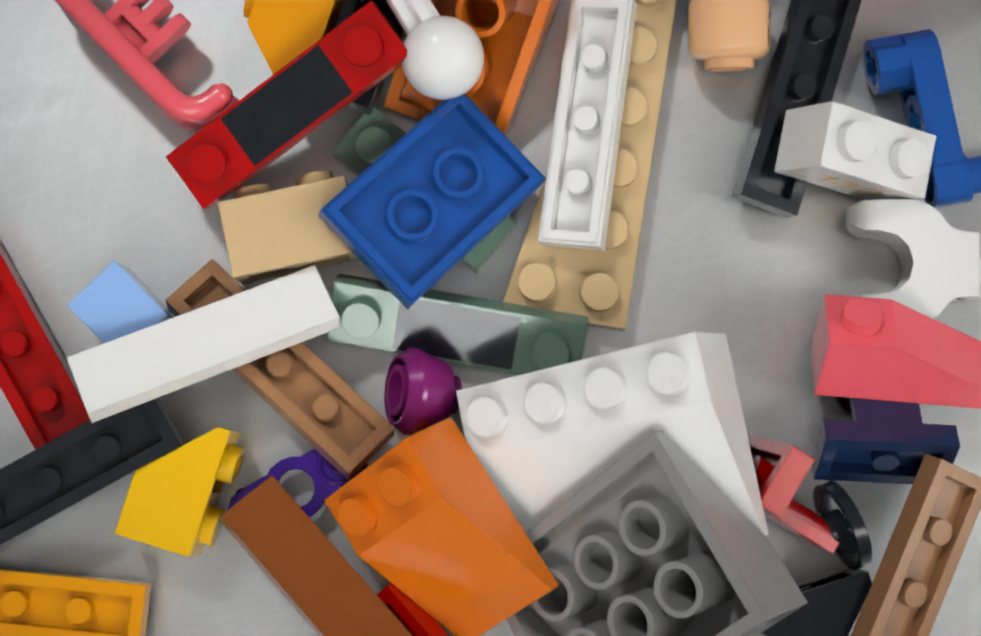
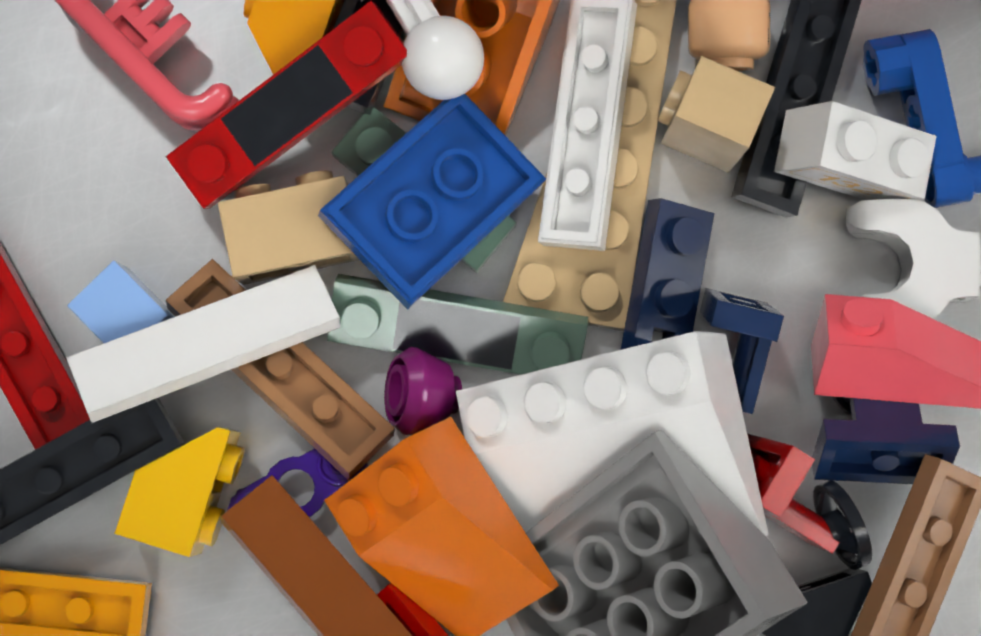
none -> dark blue plate [620,198,715,350]
none -> tan brick [657,56,775,173]
none -> dark blue piece [700,288,784,414]

